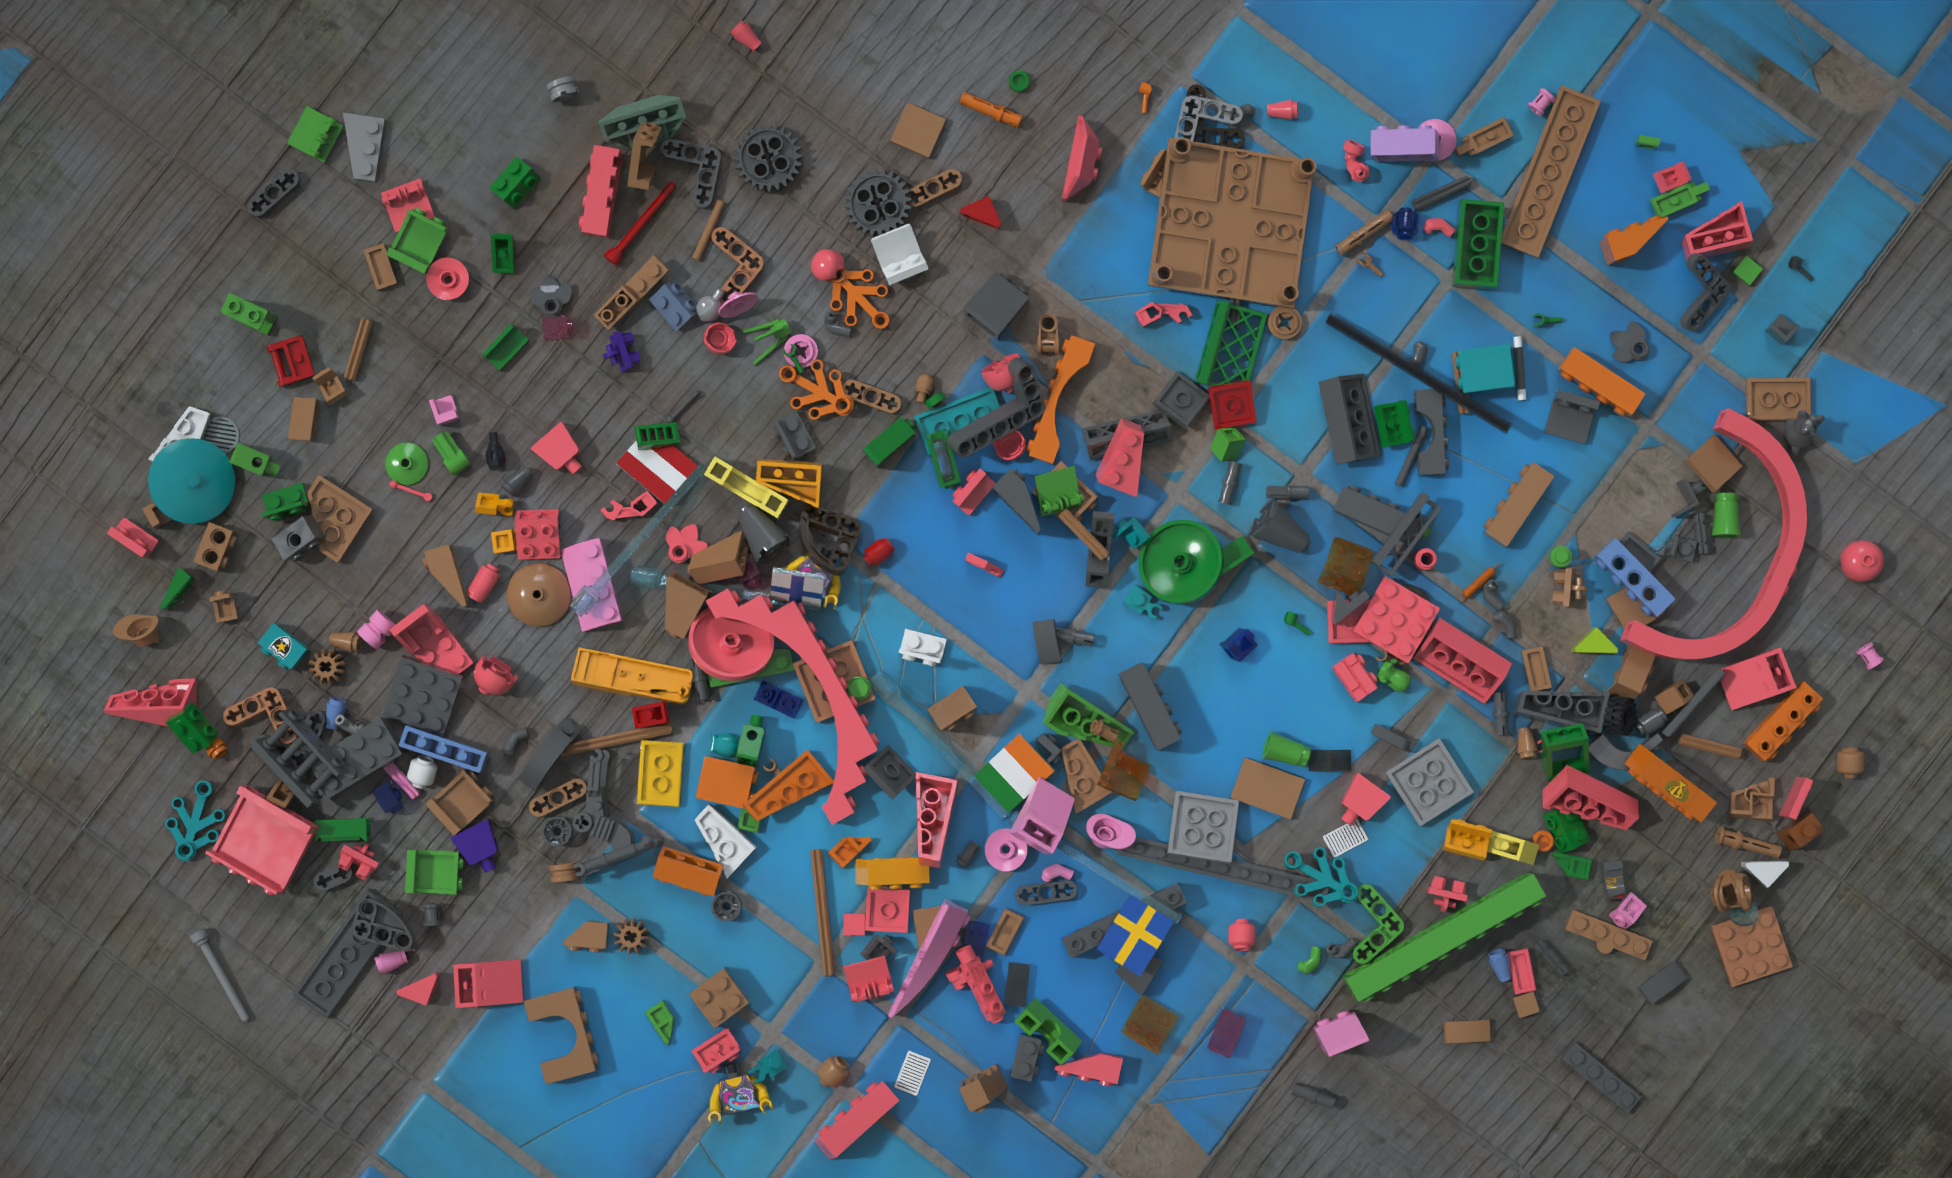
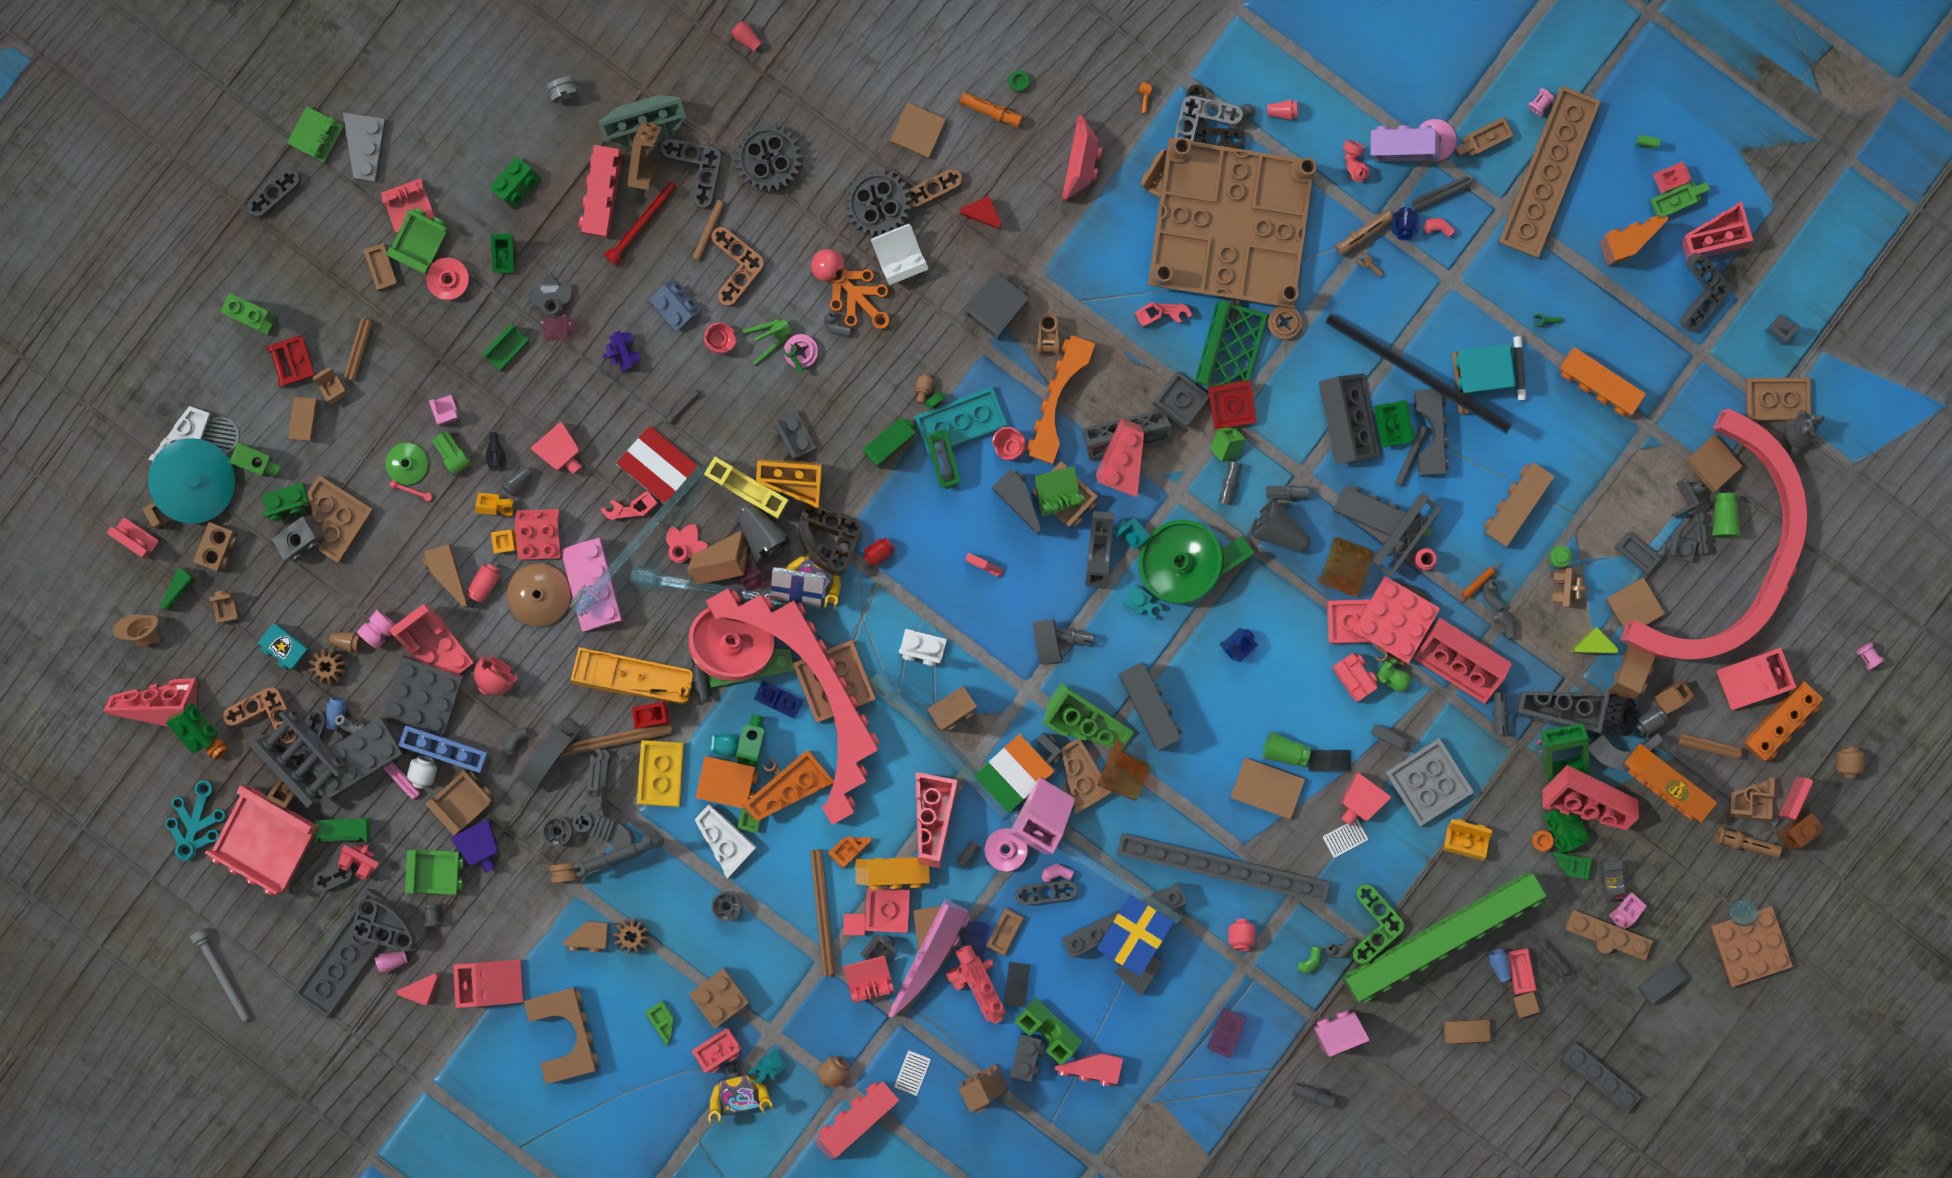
clear blue brick [372,780,404,814] -> none
medium nougat beam [529,779,587,817] -> none
medium nougat slope [594,255,670,330] -> none
green slope [634,422,680,450] -> none
orange brick [652,846,724,897] -> none
medium nougat slope [665,571,710,639] -> none
light grey piece [696,288,725,322] -> none
bright pink dish [718,292,758,318] -> none
orange plant [779,359,854,420] -> none
medium nougat beam [843,380,901,414] -> none
bright green piece [847,676,871,701] -> none
dark grey plate [863,745,916,800] -> none
dark grey beam [947,357,1046,458] -> none
coral bracket [952,469,995,515] -> none
coral cylinder [981,353,1020,393] -> none
medium nougat axle [1059,509,1109,560] -> none
bright pink piece [1086,814,1136,849] -> none
medium nougat pin [1090,719,1119,742] -> none
clear orange bracket [1120,995,1178,1055] -> none
light grey plate [1167,791,1239,864] -> none
teal plant [1283,847,1359,908] -> none
green hand [1284,612,1311,636] -> none
dark grey slope [1331,590,1370,624] -> none
dark grey arm [1408,341,1428,367] -> none
coral hips [1426,876,1468,913] -> none
green brick [1452,199,1504,290] -> none
light yellow slope [1487,831,1539,865] -> none
medium nougat cone [1517,727,1539,760] -> none
medium nougat tile [1521,646,1552,691] -> none
dark grey bracket [1544,390,1600,444] -> none
medium blue brick [1594,538,1675,618] -> none
dark grey plate [1610,321,1649,362] -> none
dark grey tile [1662,668,1725,738] -> none
medium nougat helmet [1710,869,1752,913] -> none
bright green tile [1732,256,1763,286] -> none
white slope [1741,861,1789,888] -> none
clear smoke hand [1788,256,1814,282] -> none
coral cylinder [1840,540,1885,582] -> none

